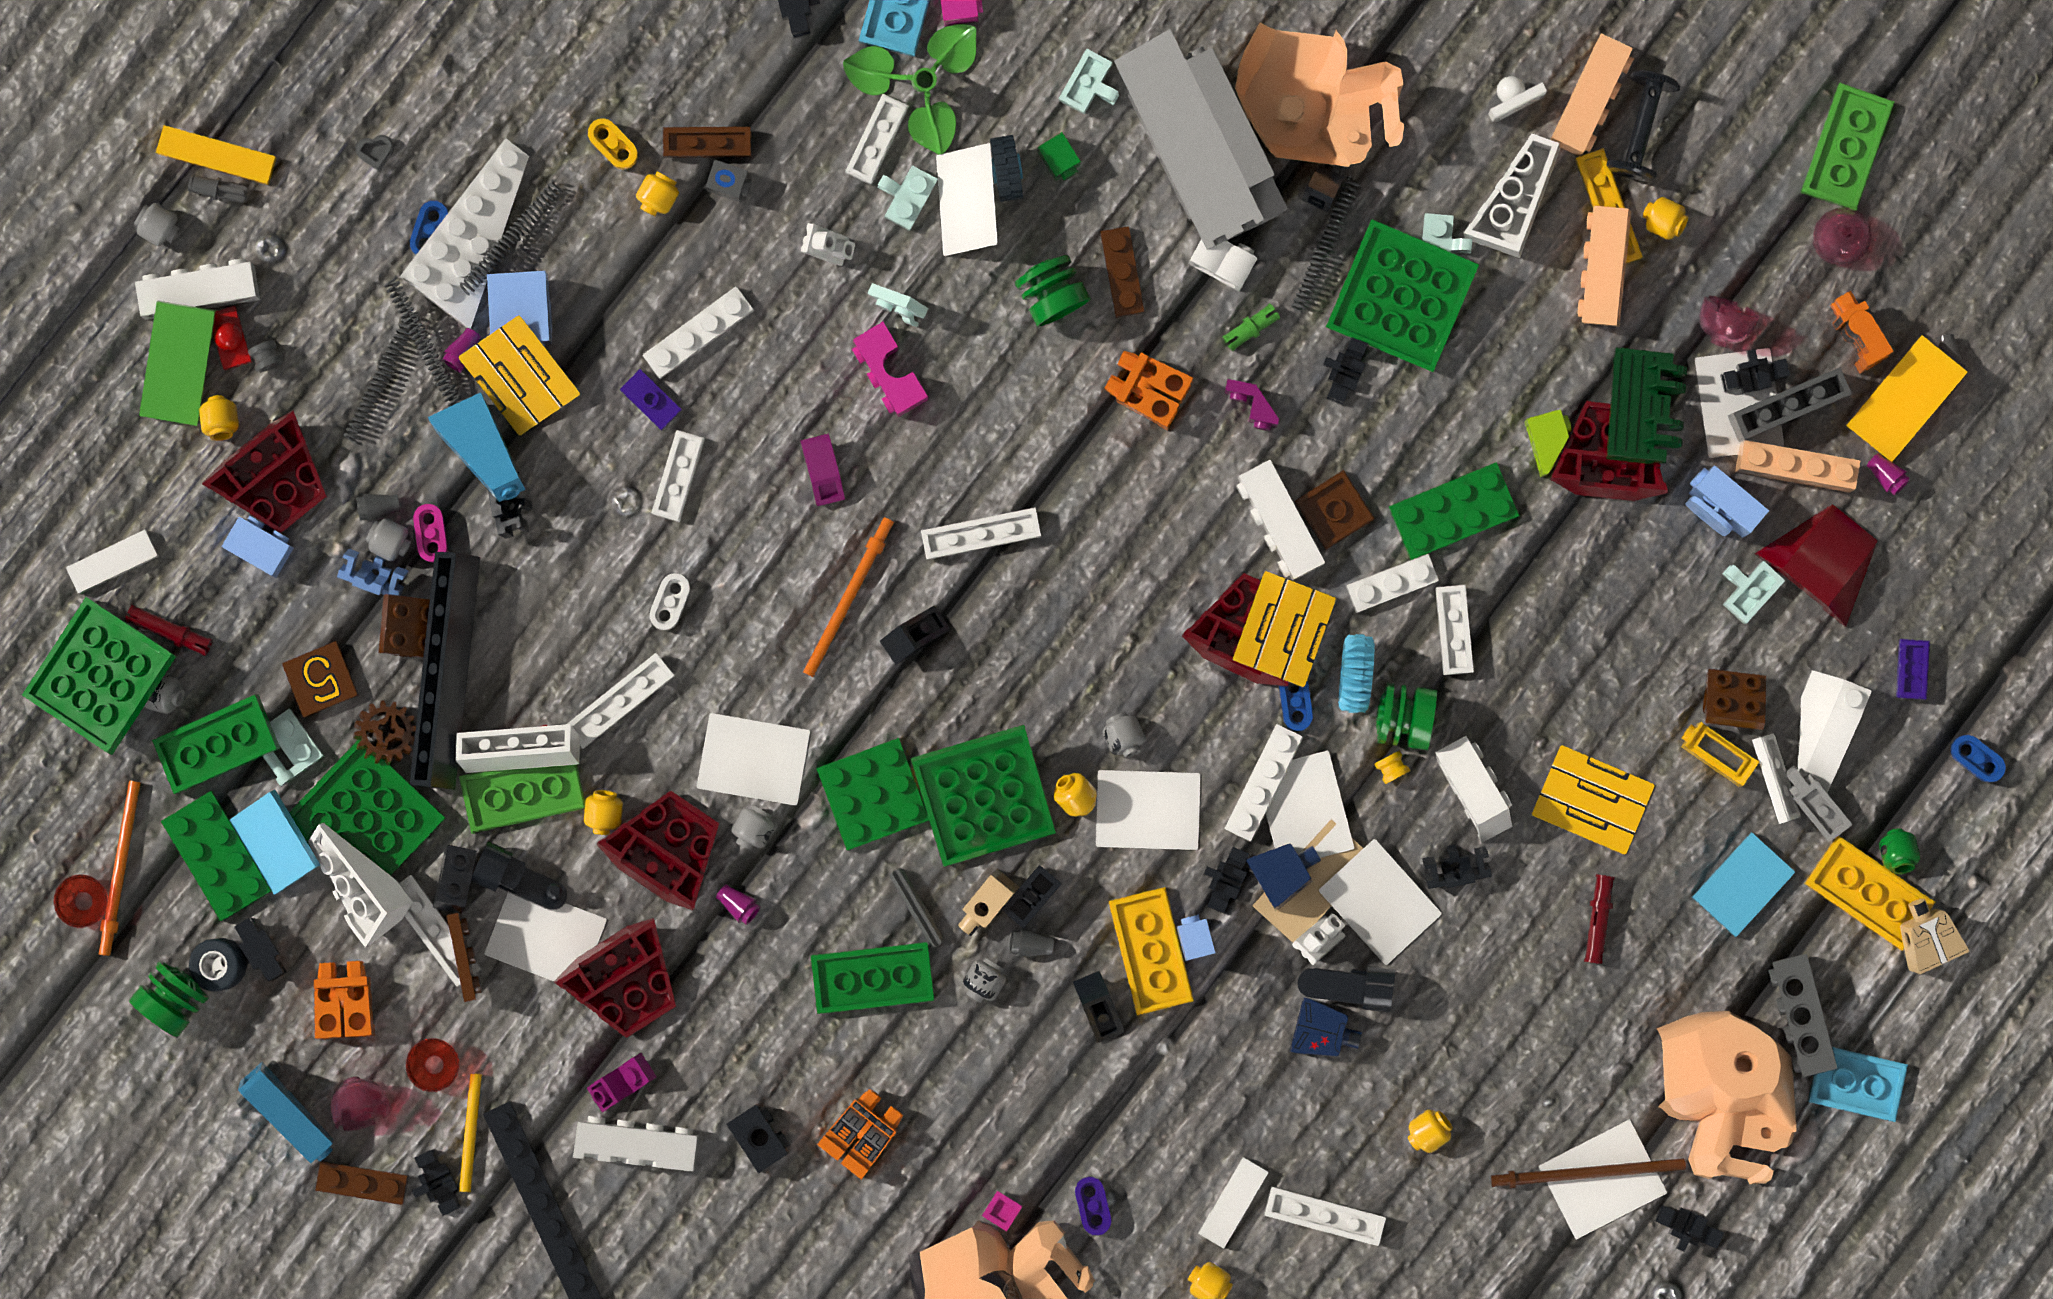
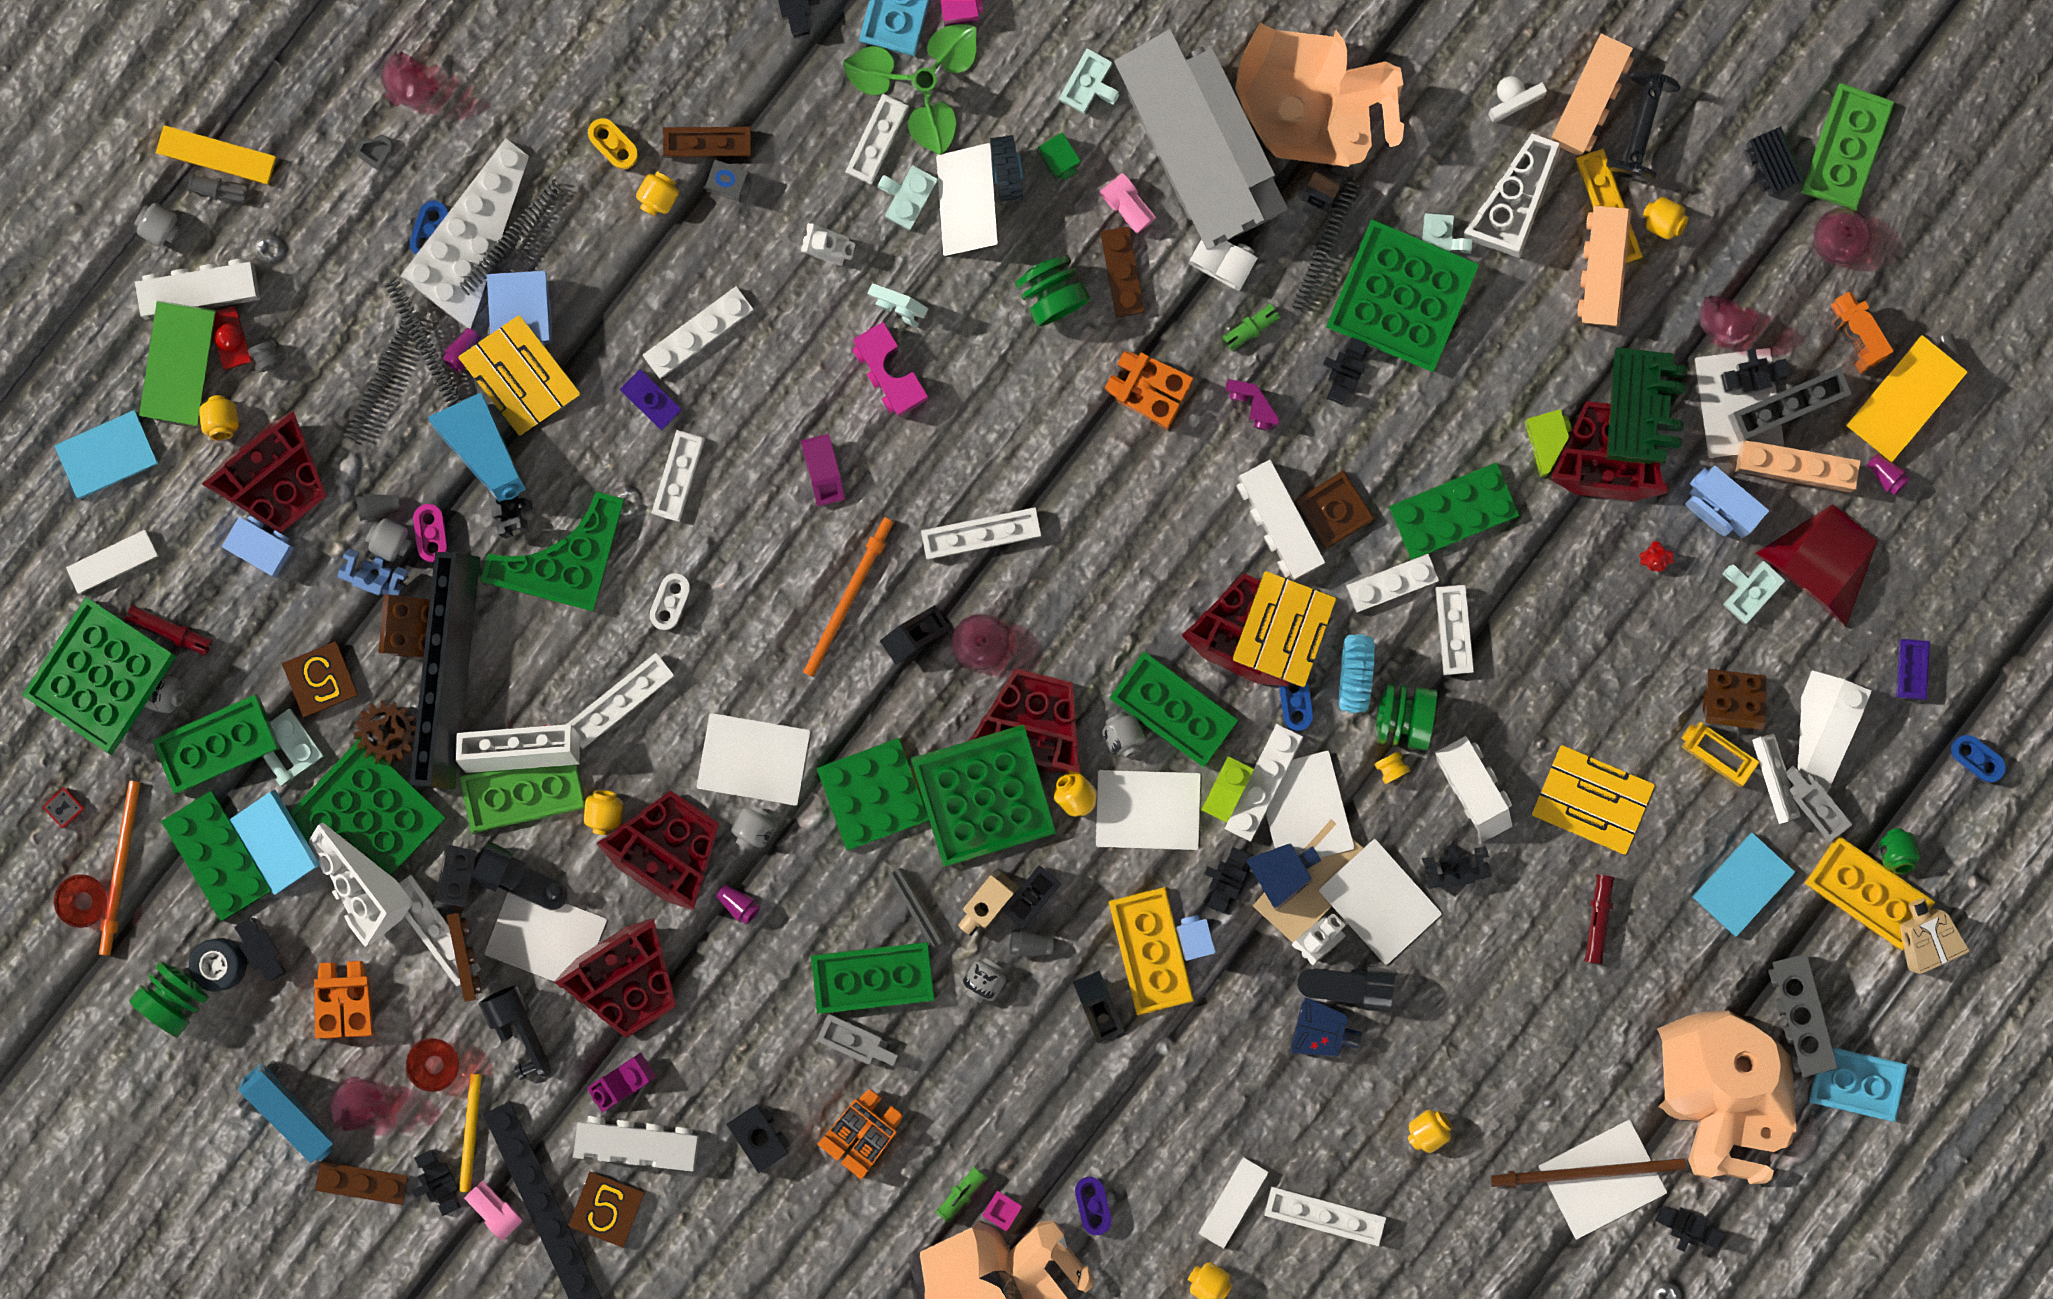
none -> tile [42,787,85,829]
none -> medium azure tile [54,410,159,499]
none -> clear pink cylinder [381,51,440,107]
none -> bright pink piece [464,1180,524,1241]
none -> black piece [478,984,551,1080]
none -> green plate [480,491,625,612]
none -> reddish brown tile [568,1171,645,1248]
none -> light grey hinge [816,1014,899,1067]
none -> bright green pin [935,1166,988,1223]
none -> clear pink cylinder [951,614,1009,672]
none -> dark red wedge [968,668,1080,774]
none -> bright pink piece [1099,173,1156,234]
none -> green plate [1109,651,1238,768]
none -> lime slope [1201,756,1254,823]
none -> red plant [1639,541,1674,572]
none -> black brick [1744,126,1805,197]

